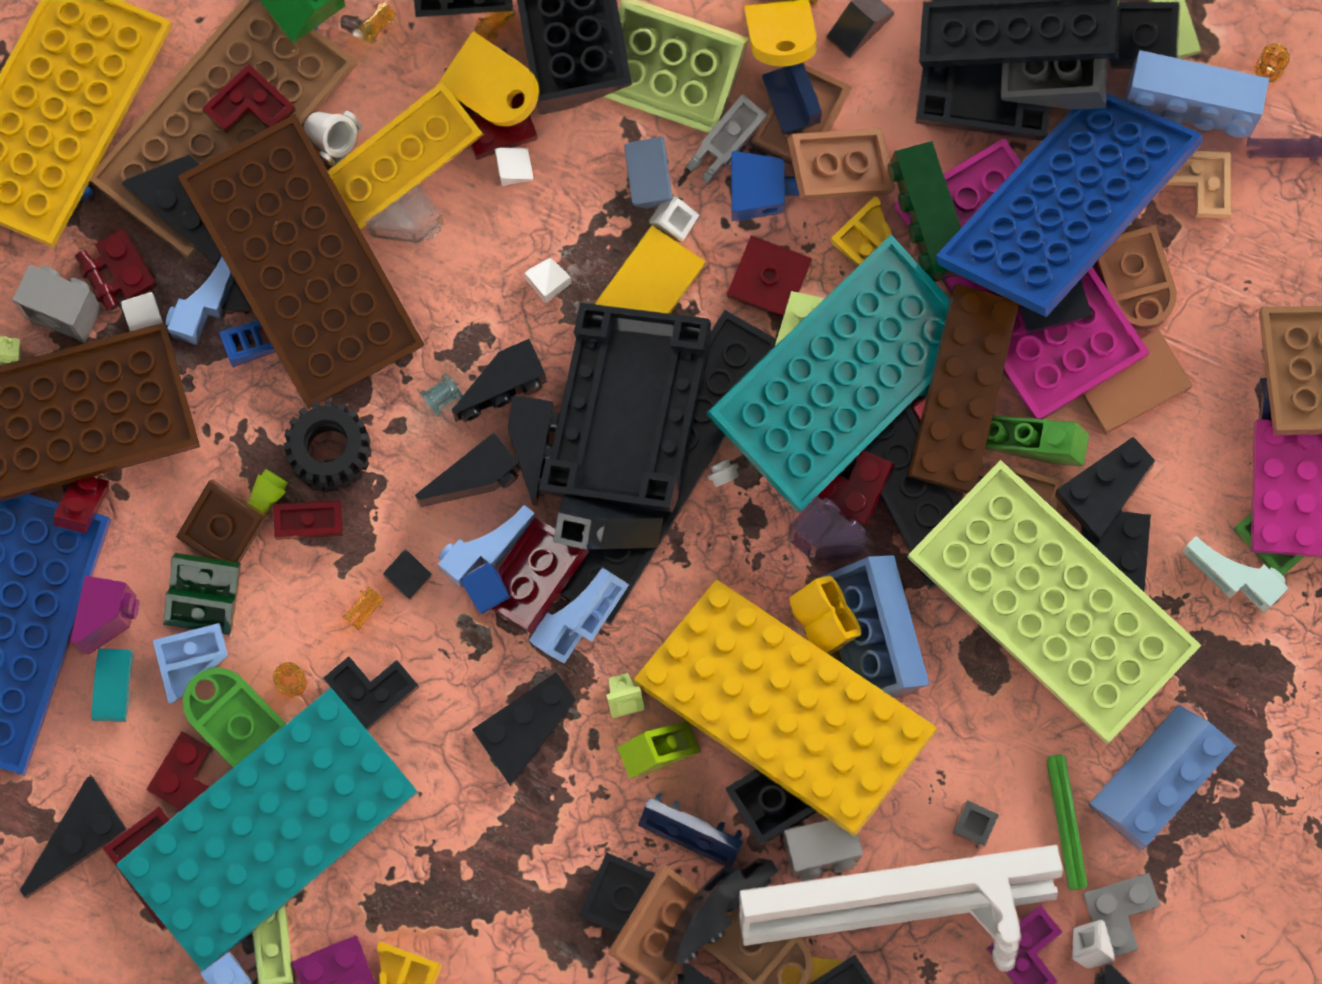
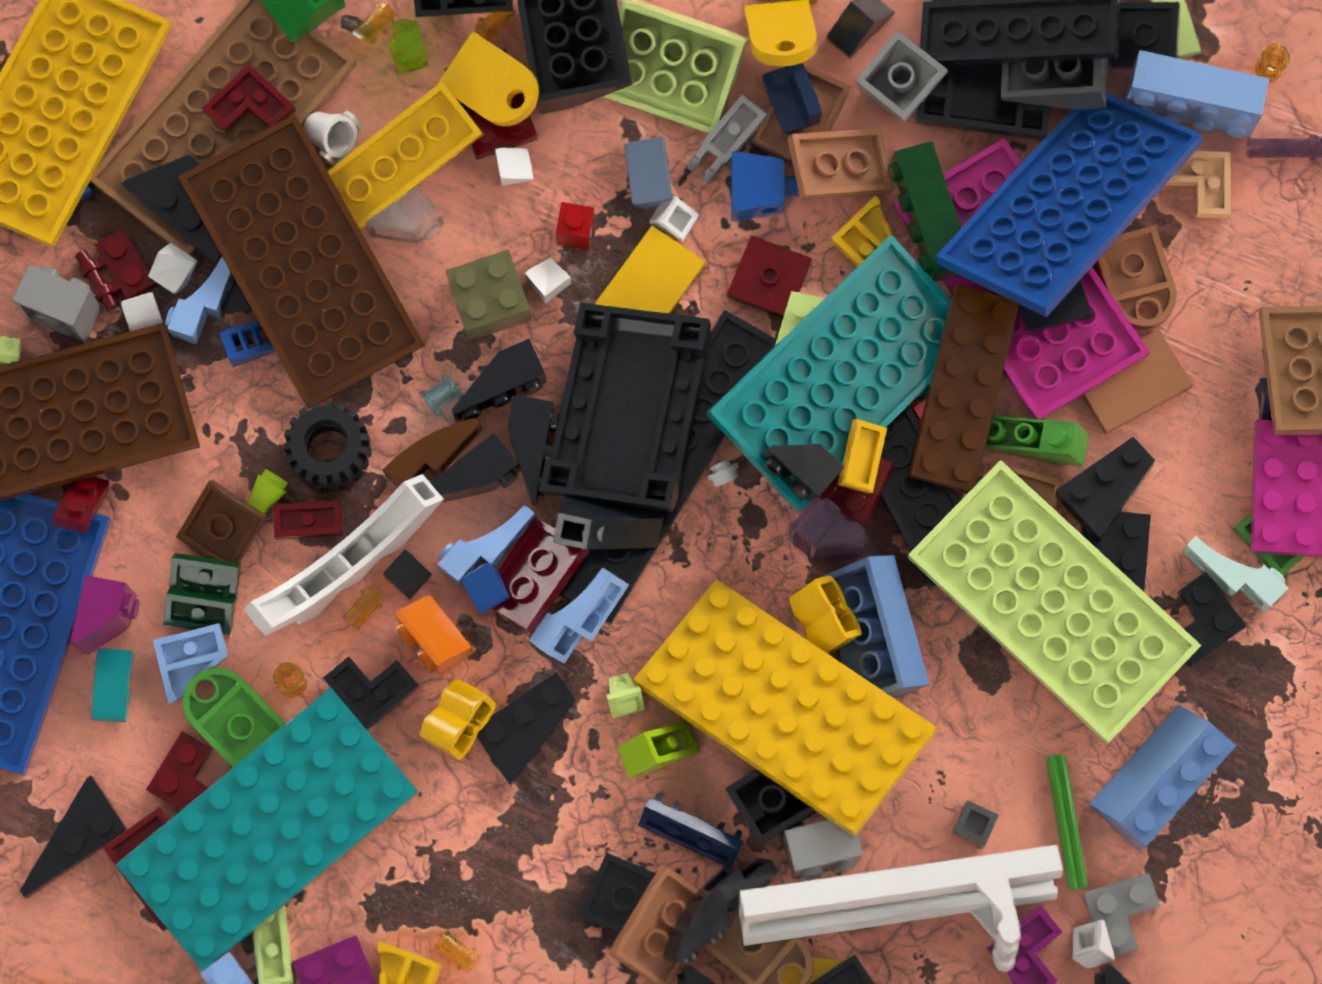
none -> white slope [148,243,198,294]
none -> white arch [244,474,444,636]
none -> reddish brown slope [383,418,482,488]
none -> clear neon green brick [388,19,429,75]
none -> orange slope [395,595,474,677]
none -> yellow brick [419,678,497,760]
none -> clear yellow pin [434,930,480,973]
none -> olive brick [445,249,531,341]
none -> red brick [556,202,595,250]
none -> black slope [759,444,844,501]
none -> yellow tile [838,419,887,494]
none -> light grey slope [855,30,948,122]
none -> black plate [1177,572,1246,666]

